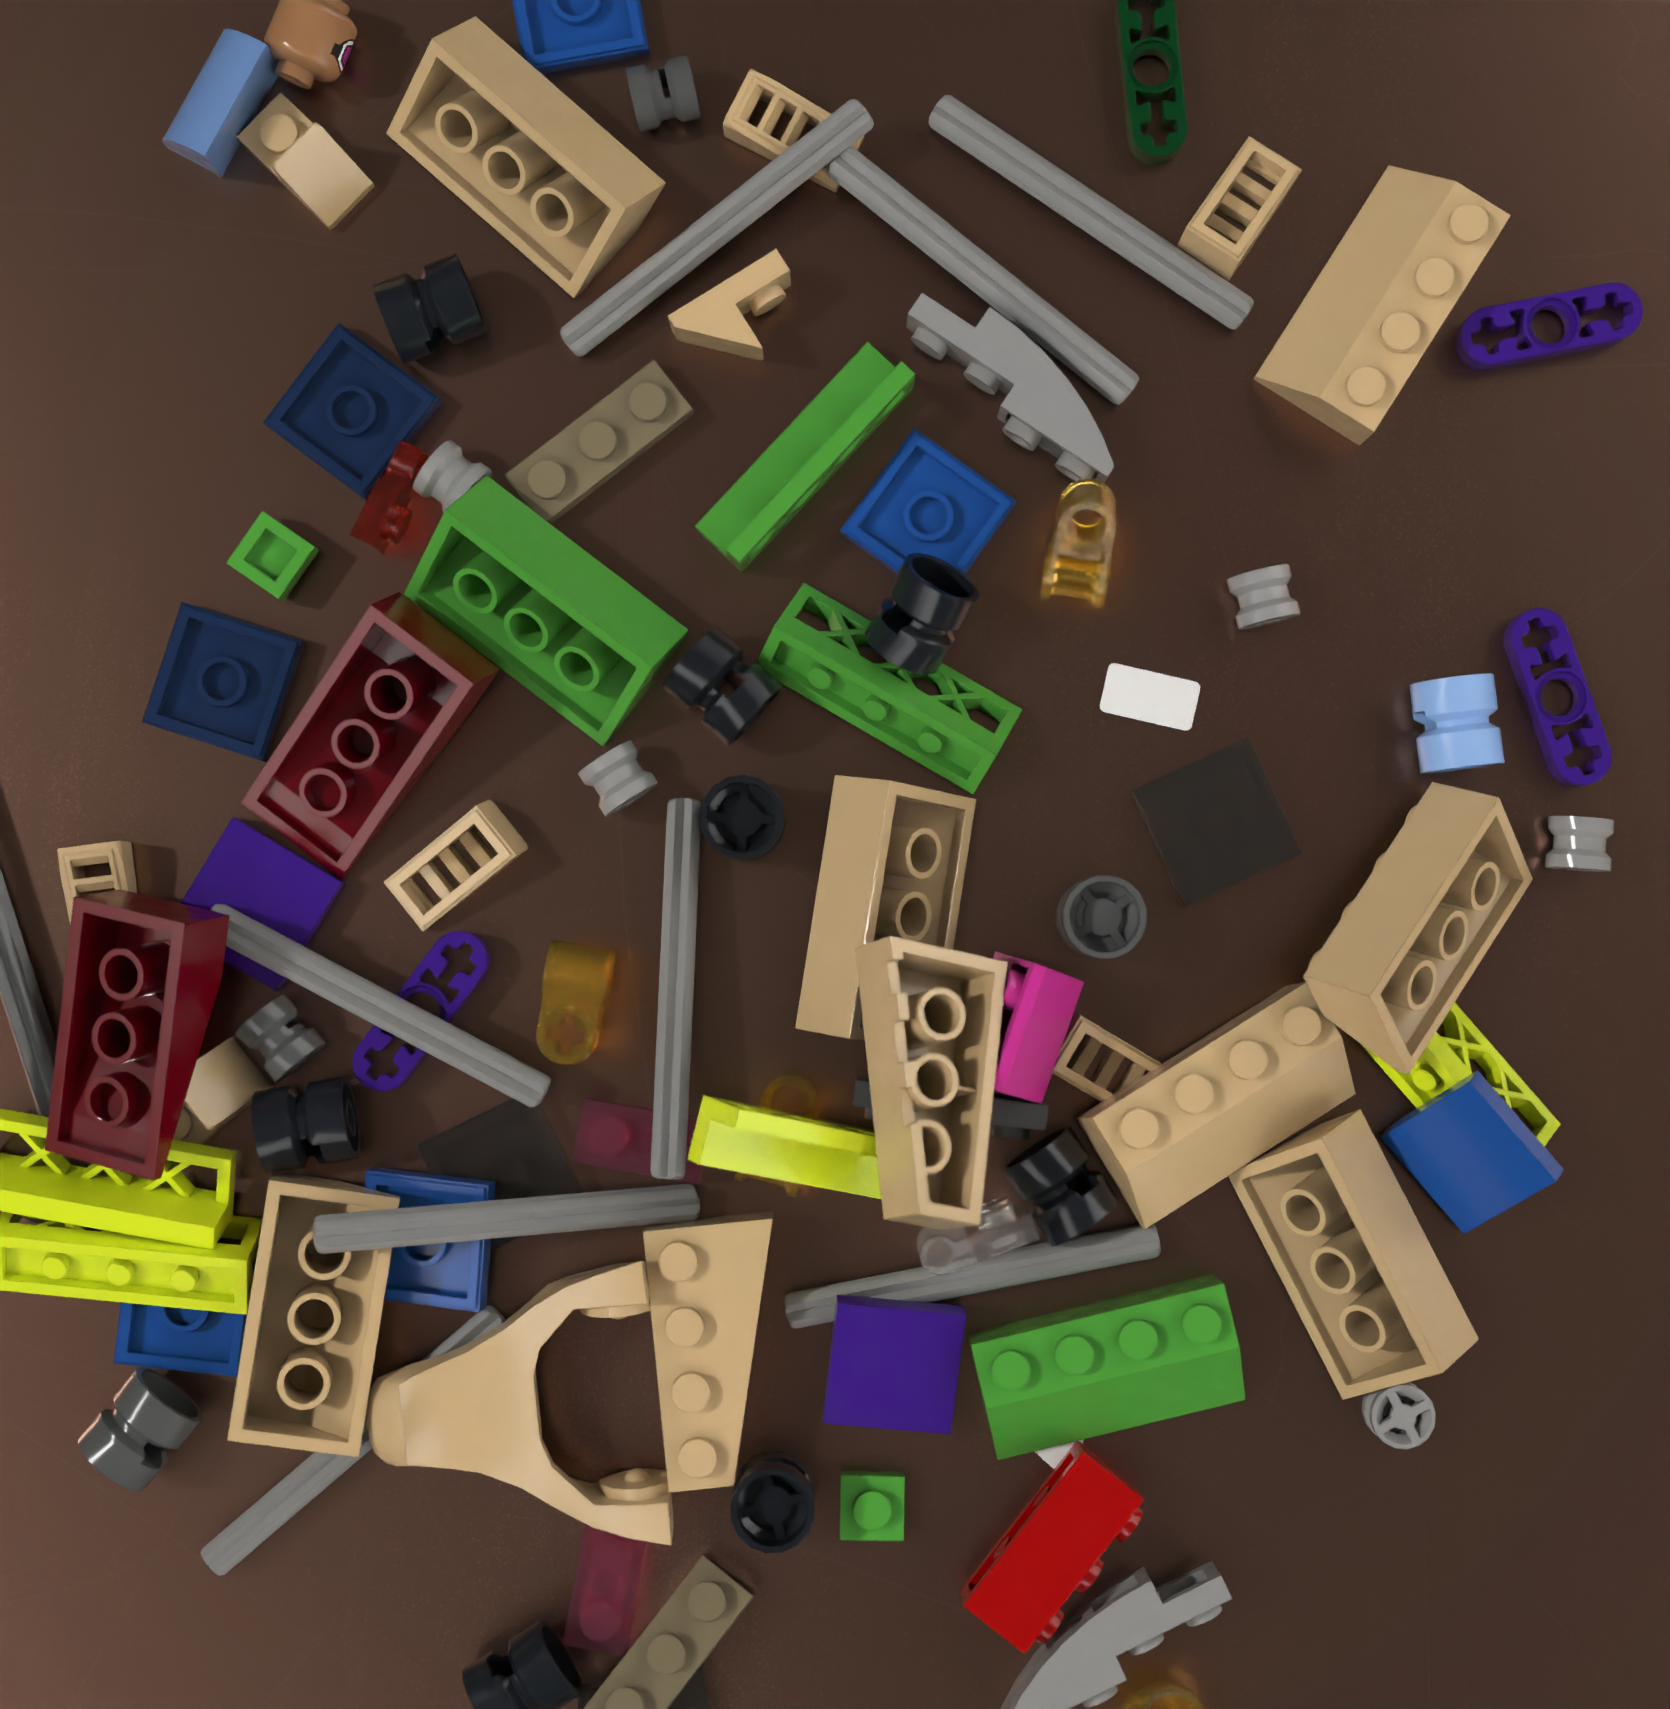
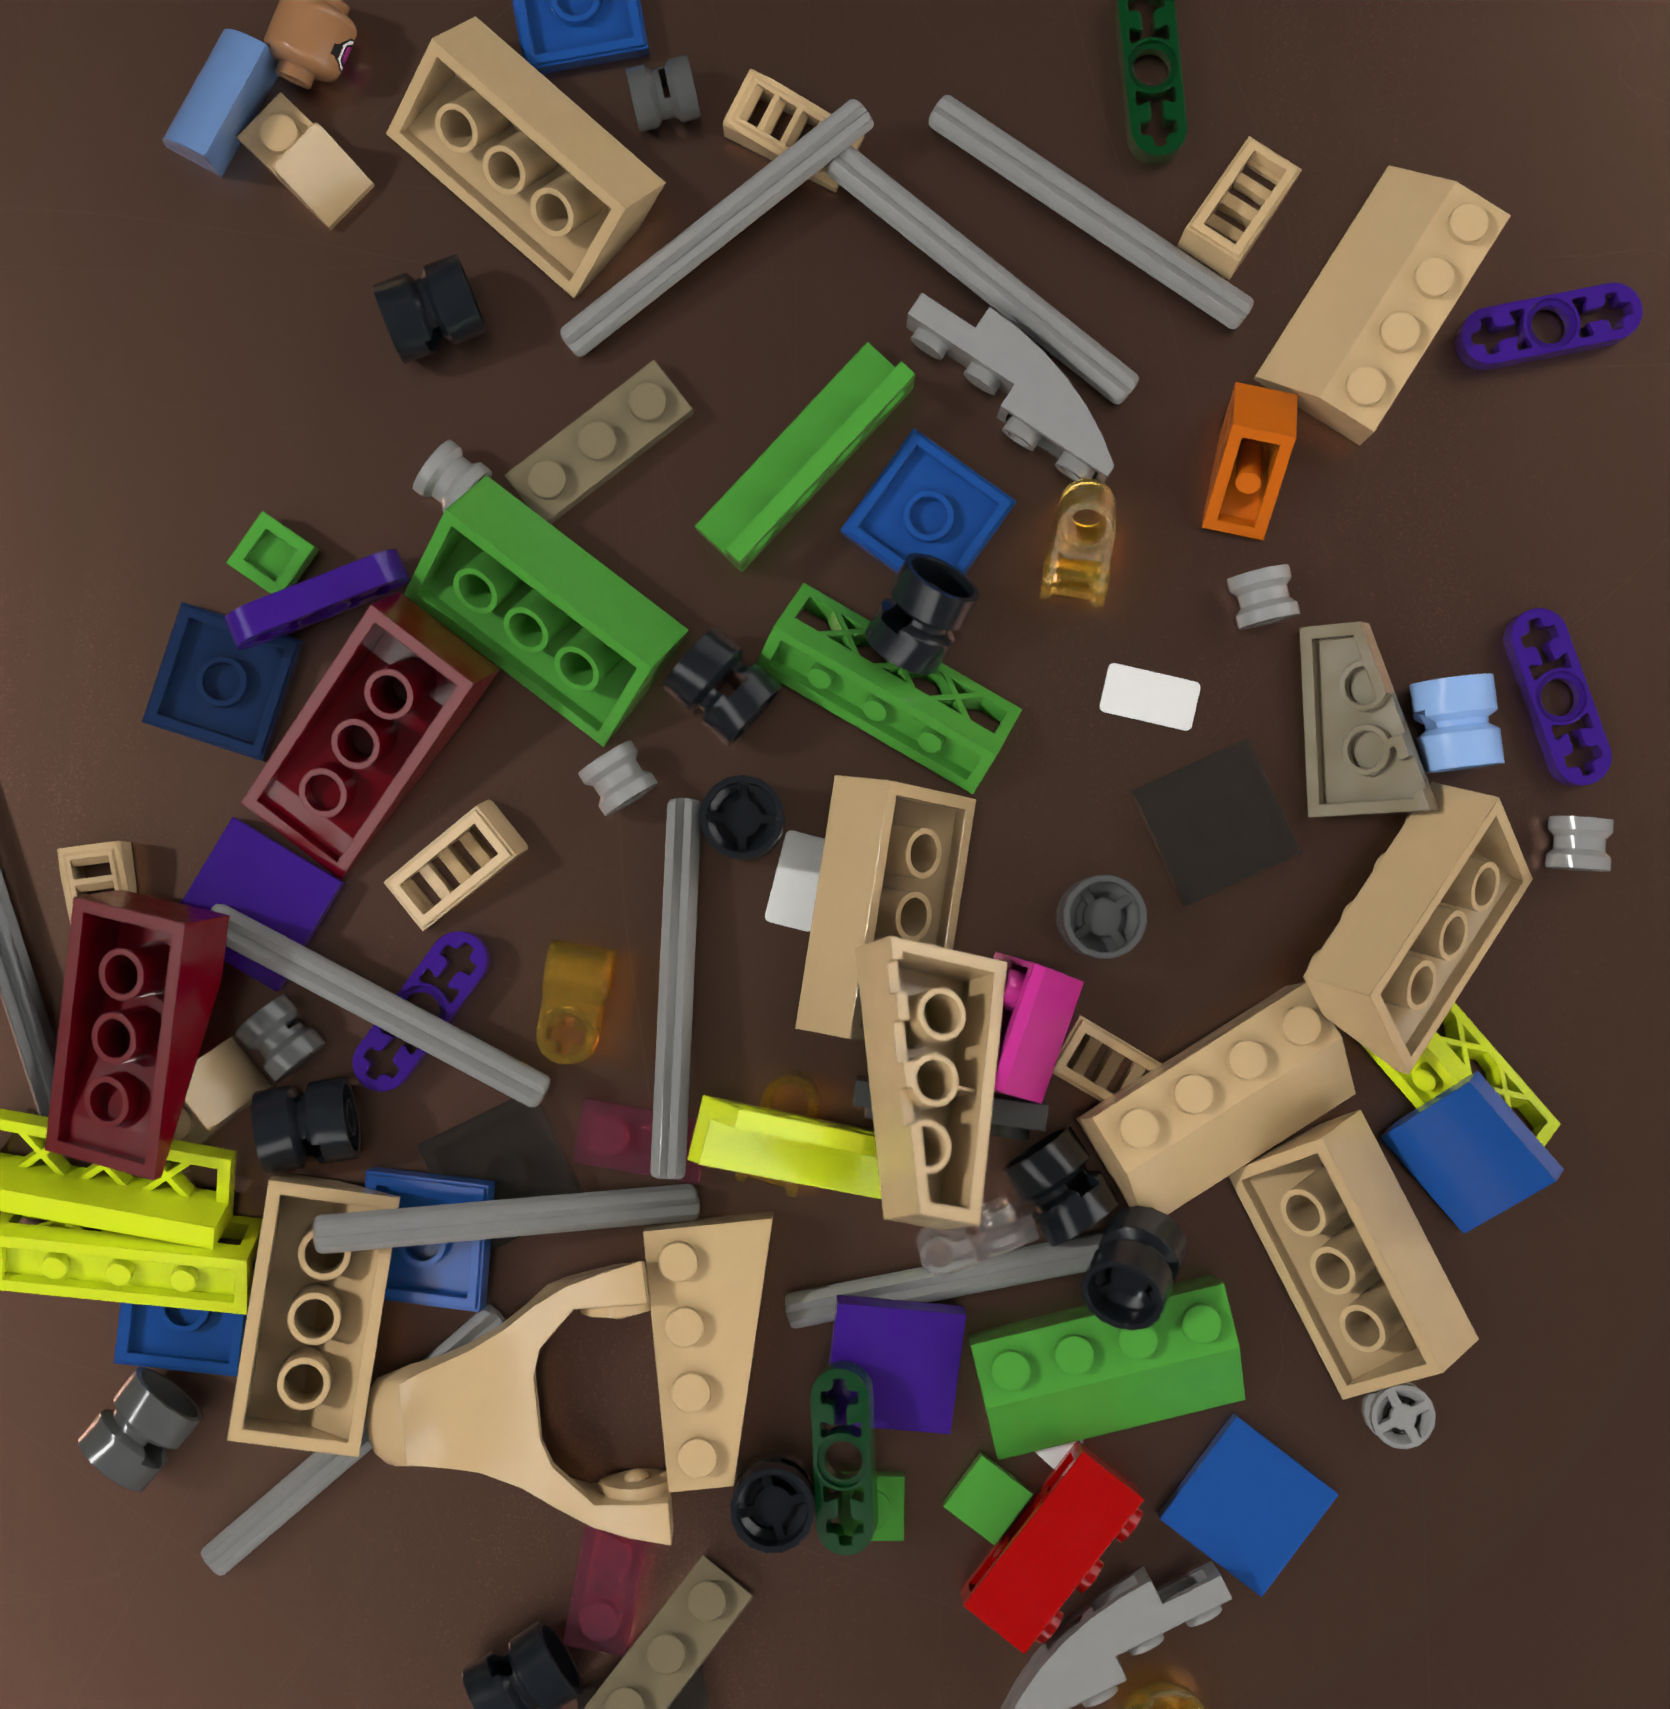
dark blue tile [263,323,443,502] -> none
clear red plate [350,440,429,555] -> none
tan slope [668,249,791,361] -> none
none -> dark purple beam [224,549,410,650]
none -> white sticker [765,830,825,932]
none -> dark green beam [811,1361,878,1555]
none -> bright green tile [943,1451,1033,1546]
none -> black wheel [1081,1206,1187,1331]
none -> blue tile [1157,1413,1339,1597]
none -> orange slope [1202,382,1298,540]
none -> dark tan wing [1299,621,1439,818]

